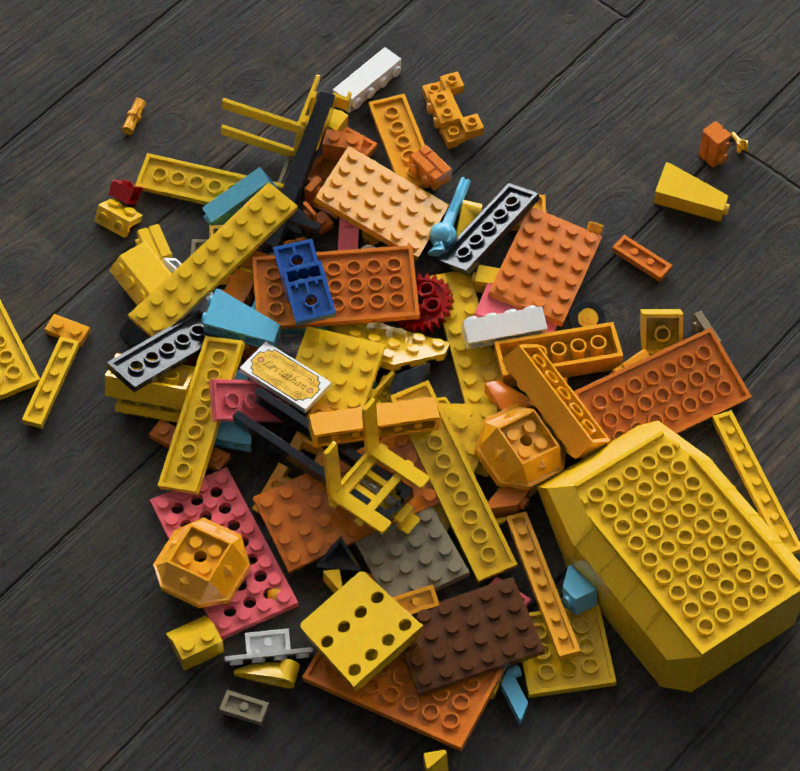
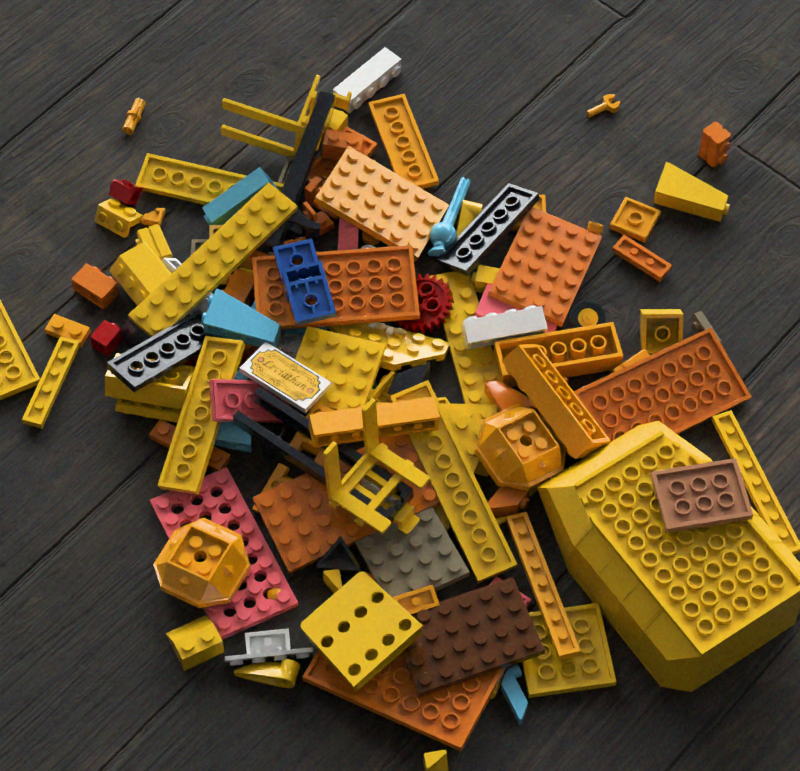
dark tan plate [219,690,269,726] -> none
orange brick [409,145,452,191] -> none
light orange bracket [422,71,484,149] -> none
medium azure slope [562,565,597,615] -> none
yellow hand [731,132,748,153] -> none
none -> orange brick [71,263,119,309]
none -> red brick [90,320,123,357]
none -> light orange tile [141,208,166,227]
none -> light orange bar [586,94,620,118]
none -> light orange tile [609,197,661,243]
none -> nougat plate [650,458,753,533]

